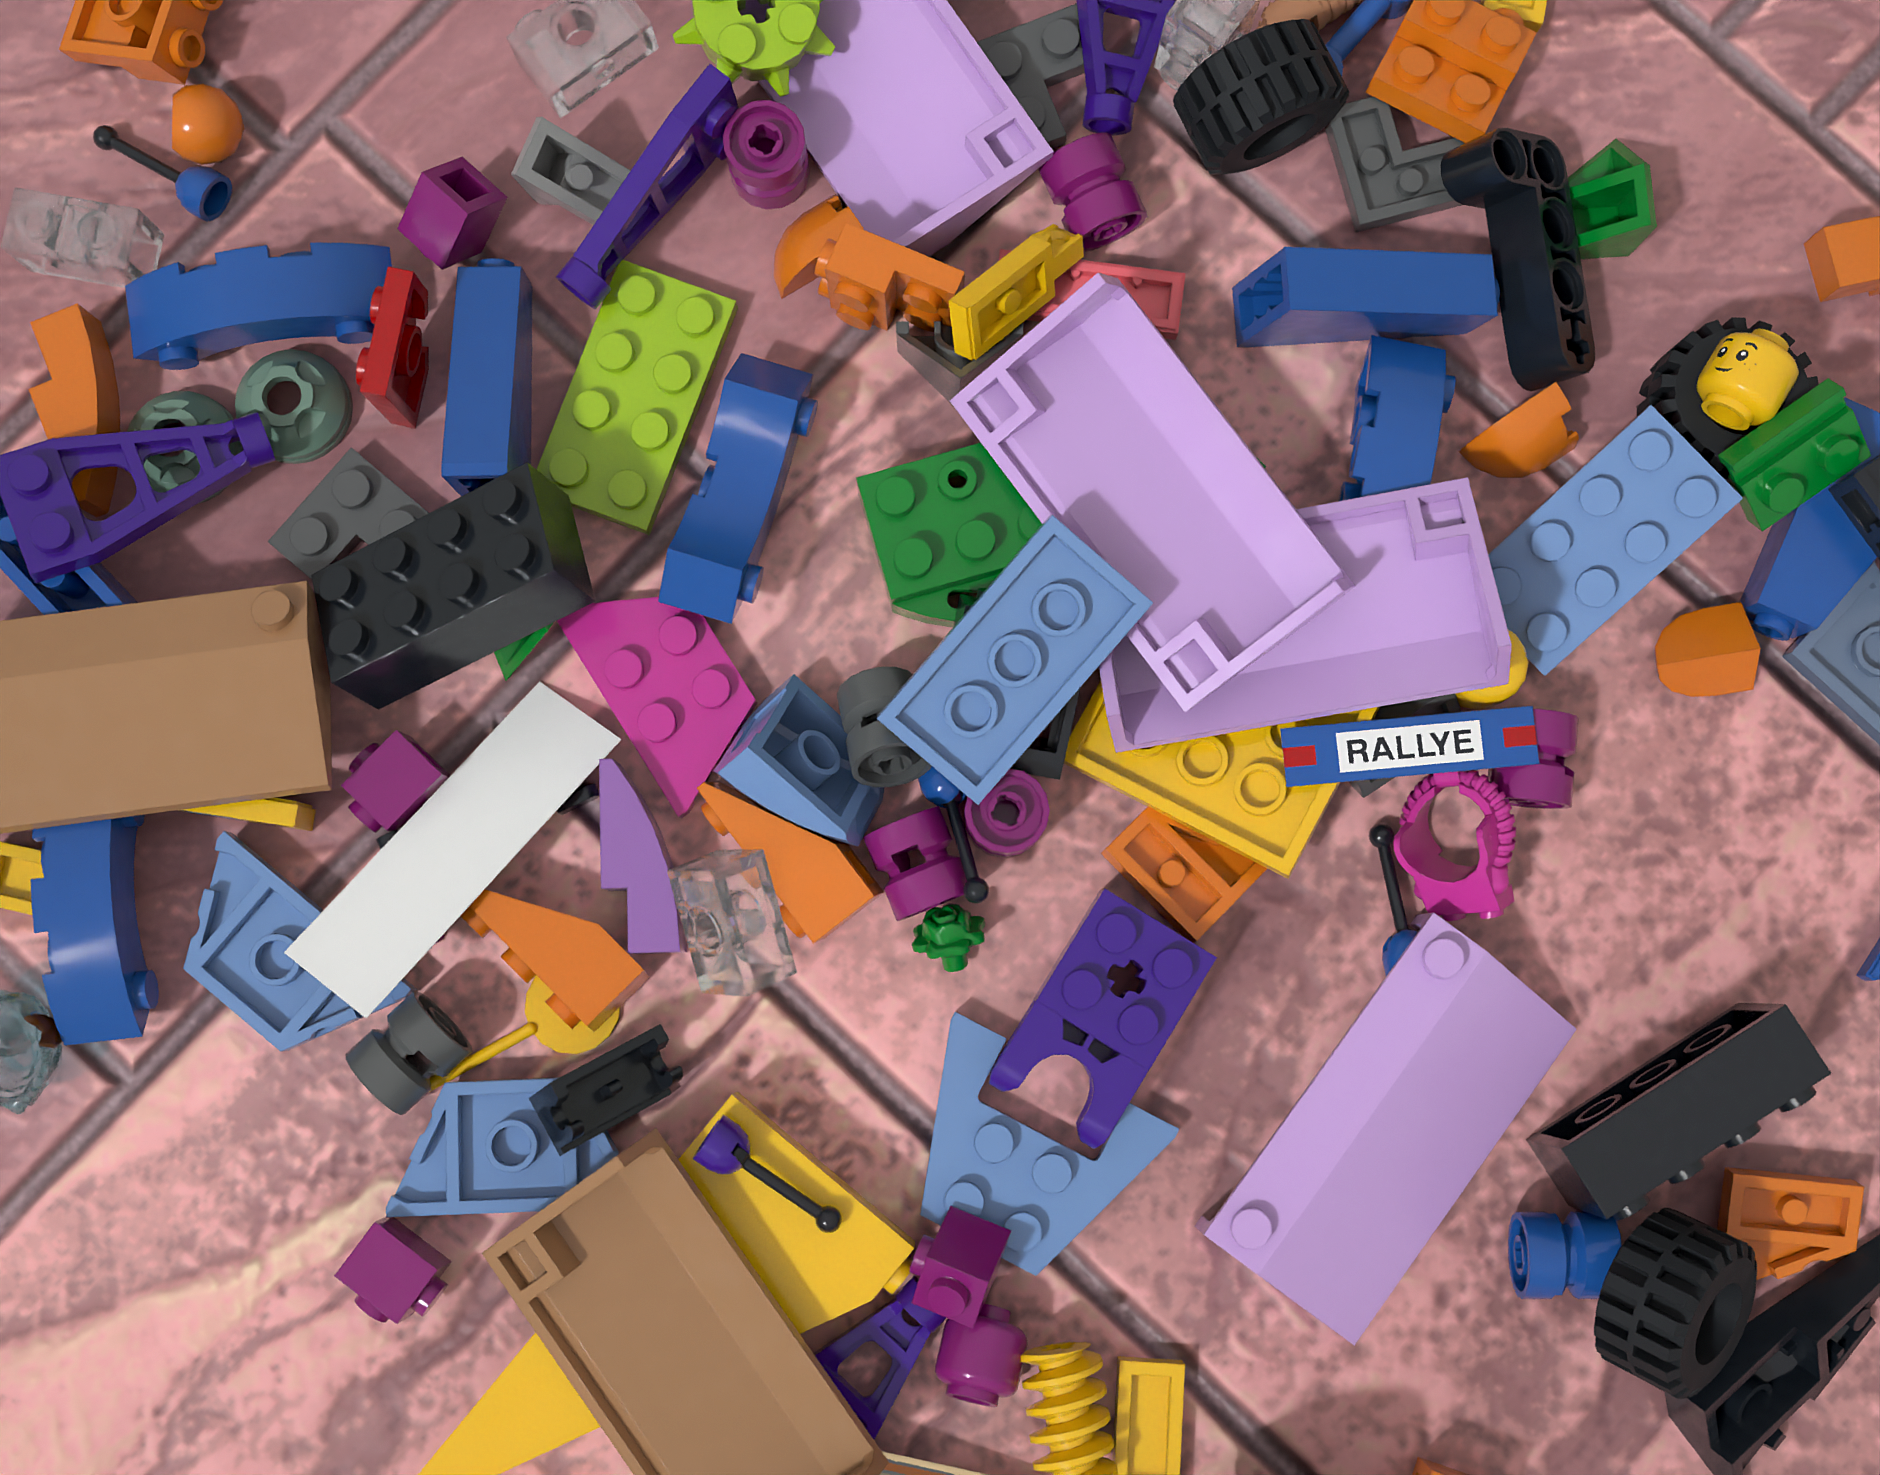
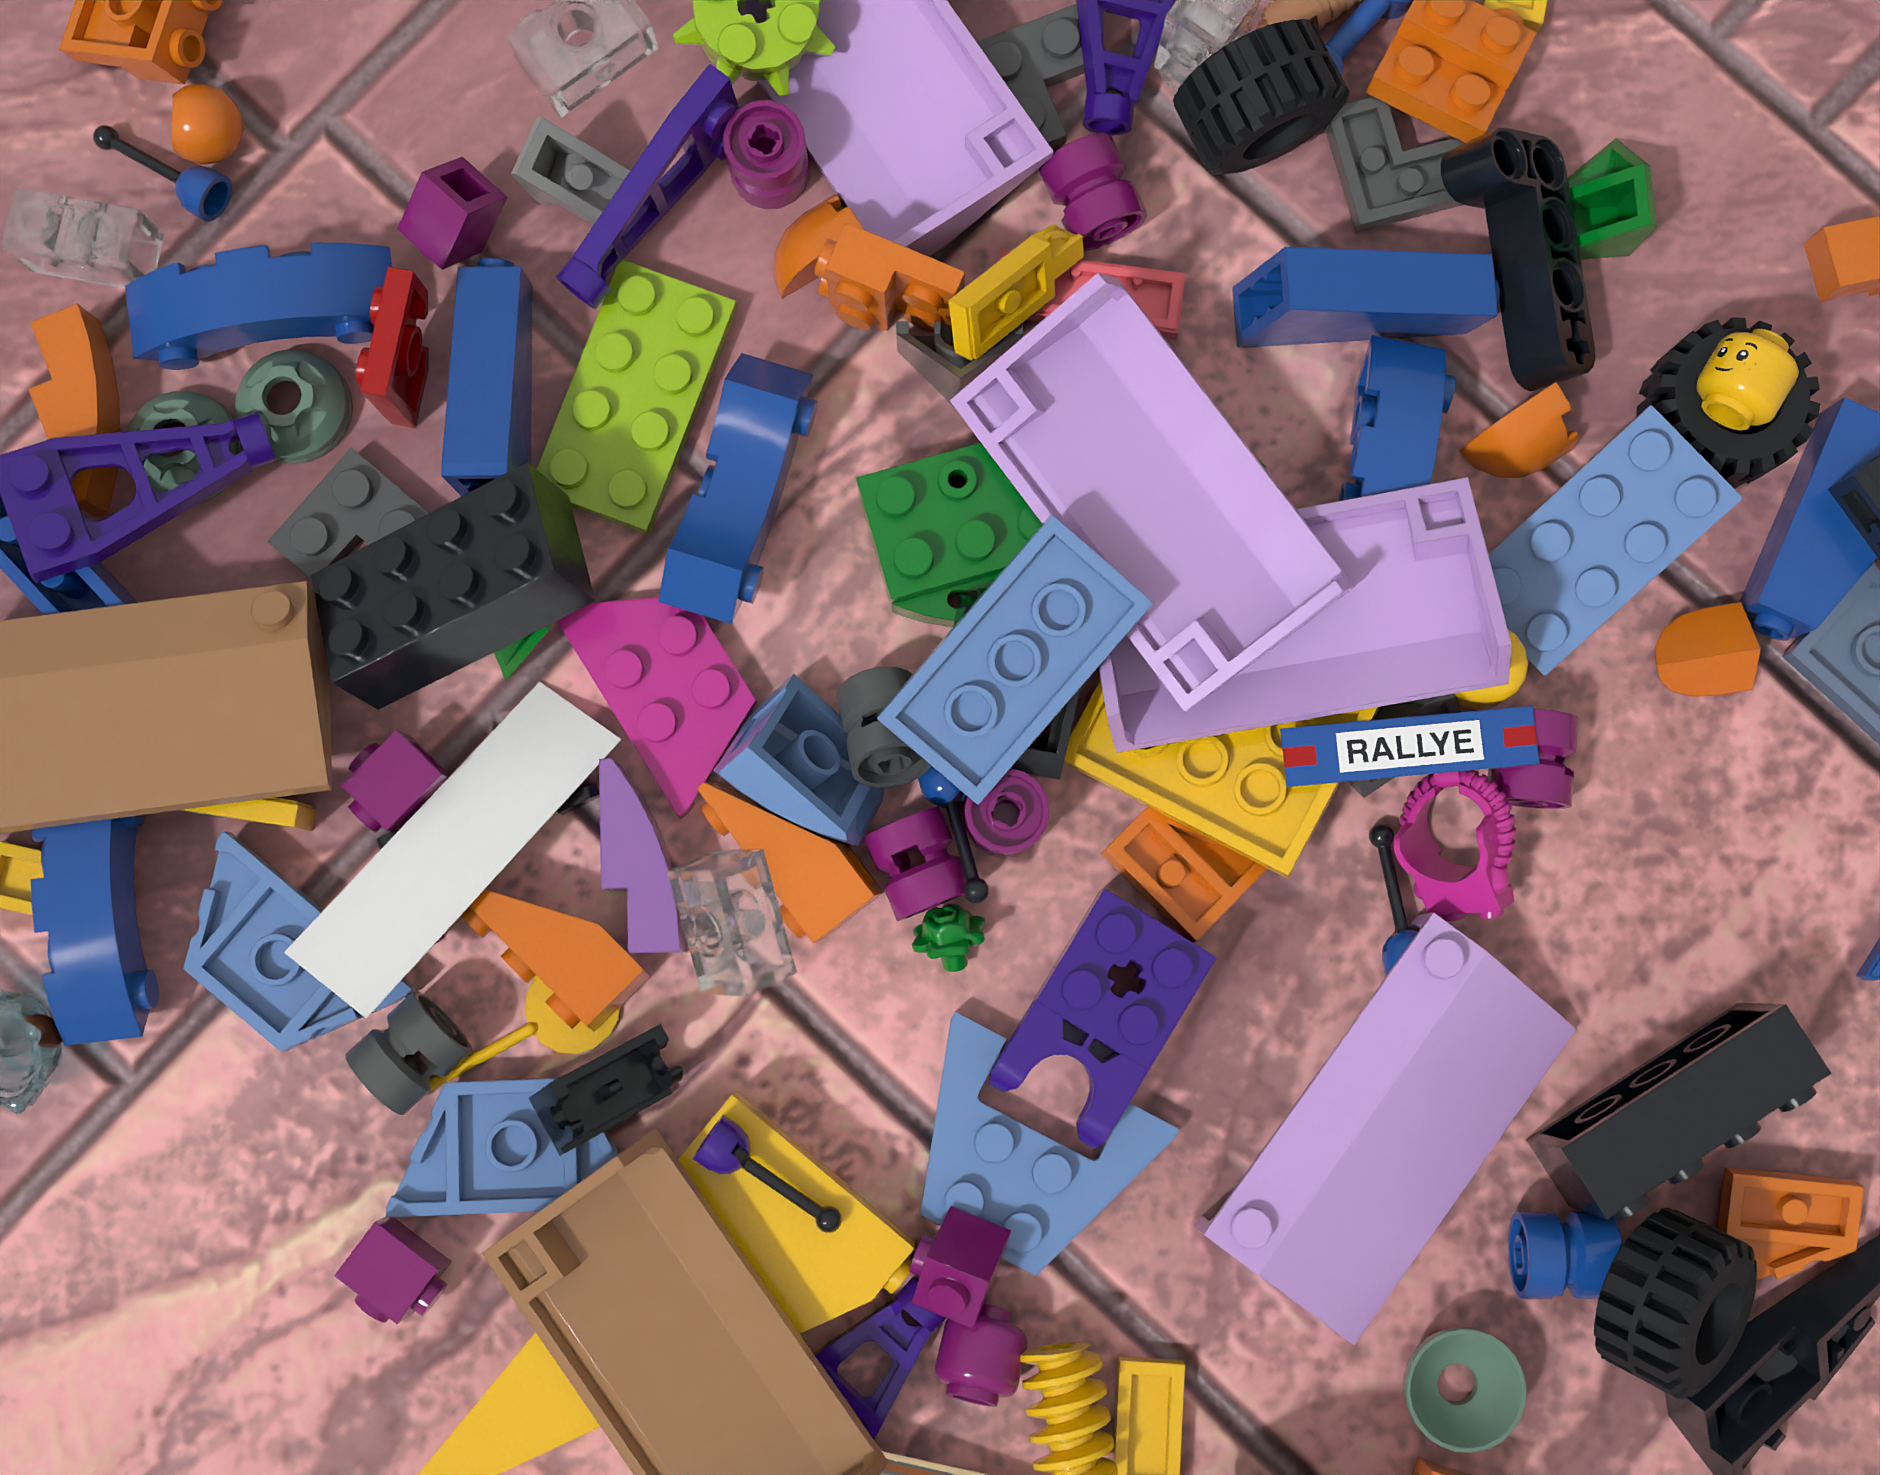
green plate [1718,378,1871,532] -> none
none -> sand green piece [1403,1327,1526,1453]

